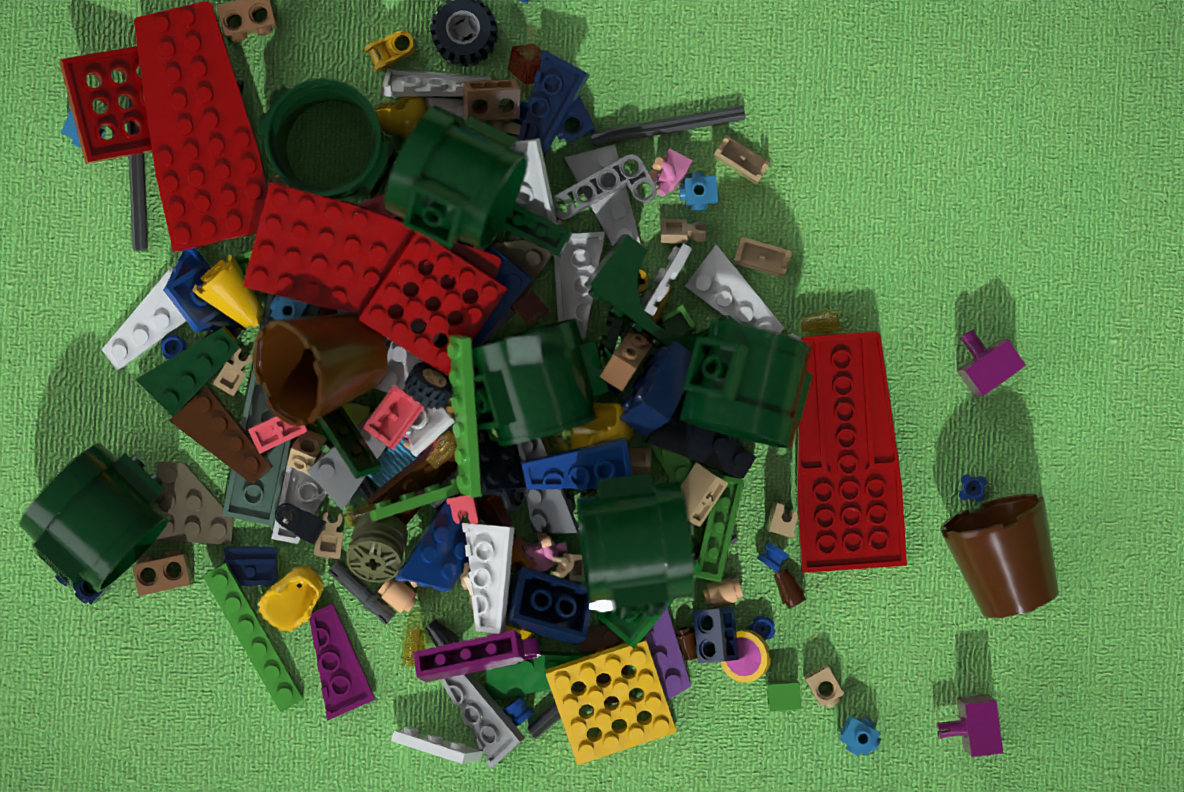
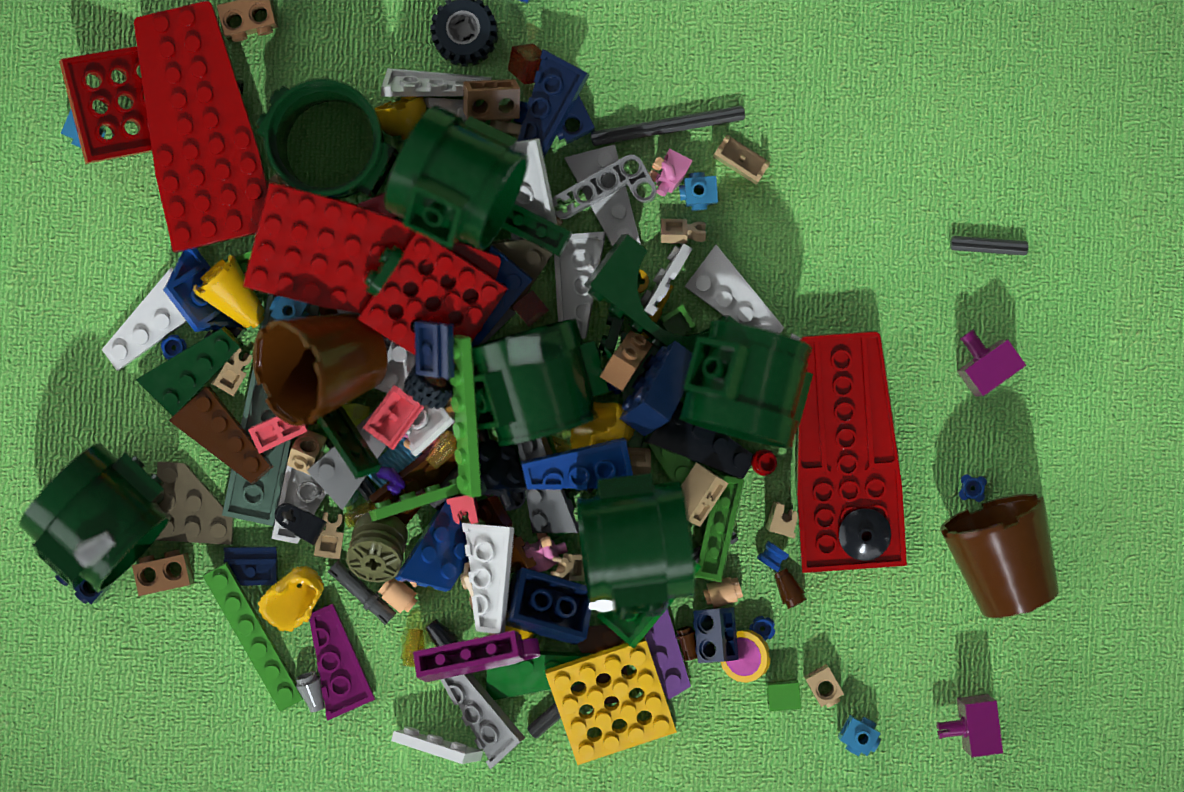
dark grey axle [126,97,148,251] -> none
yellow piece [364,31,417,73] -> none
blue wheel [503,695,535,727] -> none
tan hinge [733,237,792,278] -> none
clear yellow cone [800,308,839,334] -> none
none -> light grey cone [73,531,116,568]
none -> light grey cone [295,671,325,712]
none -> dark green plate [364,246,404,296]
none -> dark purple arm [376,466,405,496]
none -> dark blue plate [415,320,454,379]
none -> red plate [751,449,777,476]
none -> black dish [838,508,891,561]
none -> dark grey axle [950,236,1028,256]

